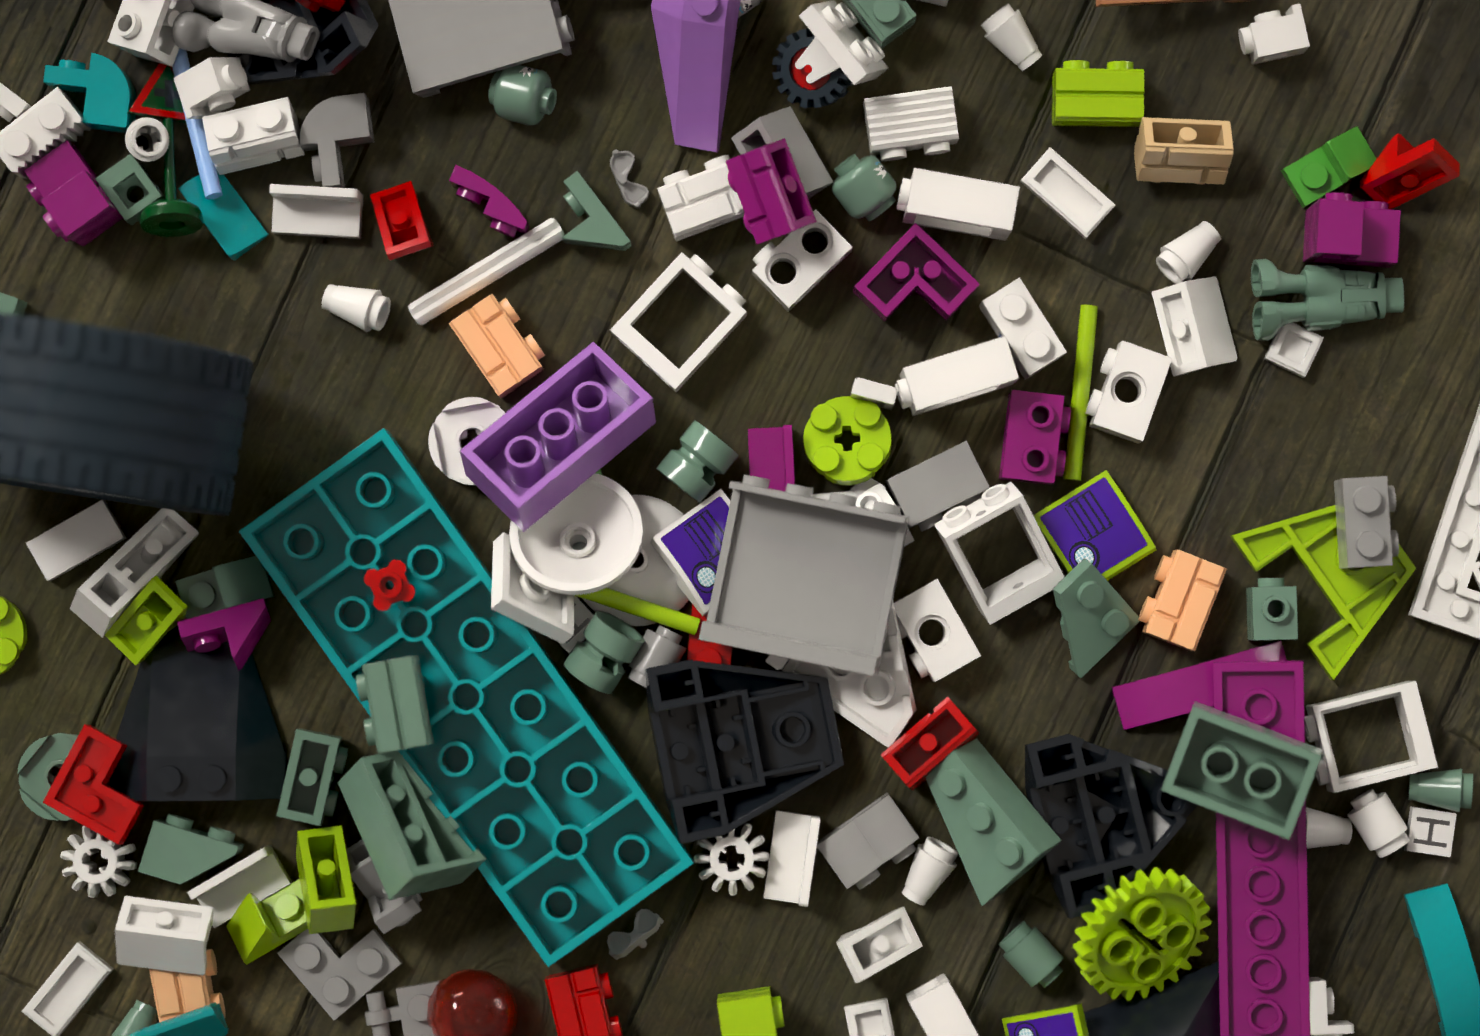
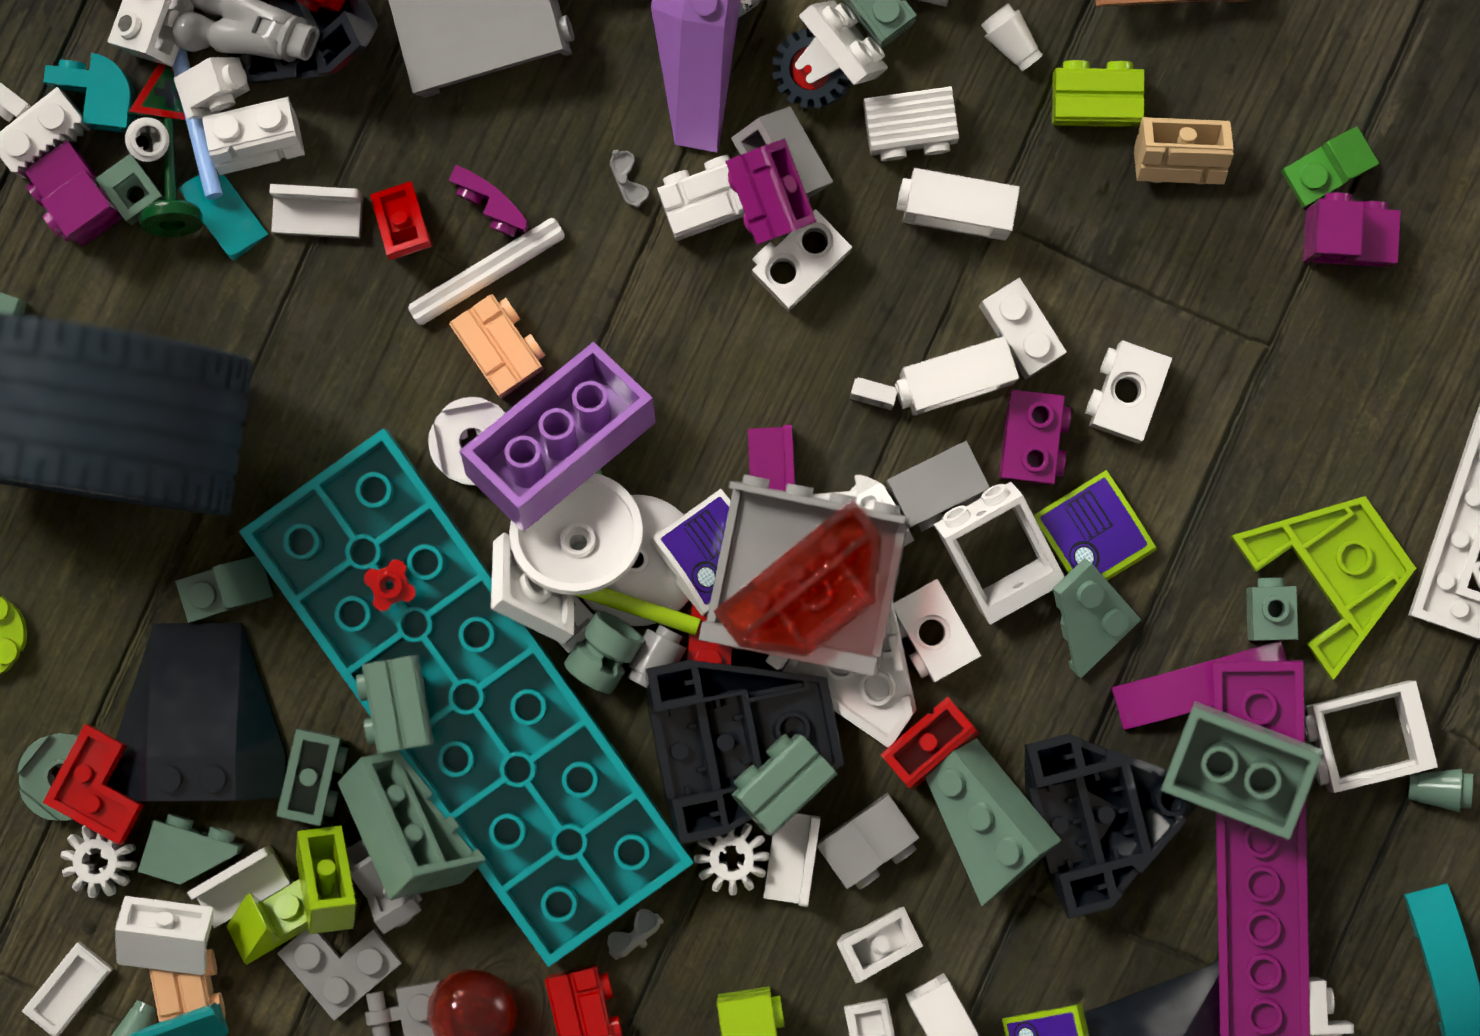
white tile [26,500,126,581] -> none
white slope [70,508,199,638] -> none
lime slope [105,576,188,666] -> none
magenta slope [177,598,271,671] -> none
light grey brick [299,93,374,188] -> none
white cone [322,284,391,332] -> none
sand green head [488,64,557,125] -> none
sand green slope [562,171,632,251] -> none
white window [610,252,747,392] -> none
sand green wheel [656,420,739,503] -> none
lime plate [803,396,892,485] -> none
sand green head [832,154,896,221] -> none
magenta brick [853,223,979,322] -> none
white cone [902,836,958,906] -> none
sand green brick [998,921,1064,988] -> none
white tile [1020,147,1115,239] -> none
lime bar [1064,305,1098,481] -> none
lime gear [1073,867,1211,1001] -> none
light nougat brick [1138,550,1227,651] -> none
white panel [1151,276,1237,377] -> none
white cone [1156,221,1221,284] -> none
white brick [1238,4,1310,65] -> none
sand green piece [1251,259,1404,341] -> none
white tile [1264,323,1324,378] -> none
white cone [1306,807,1352,849] -> none
light grey brick [1334,476,1399,569] -> none
white brick [1347,789,1410,858] -> none
red slope [1360,133,1460,210] -> none
white tile [1404,806,1457,857] -> none
none -> clear red wedge [713,499,882,657]
none -> sand green brick [731,734,837,836]

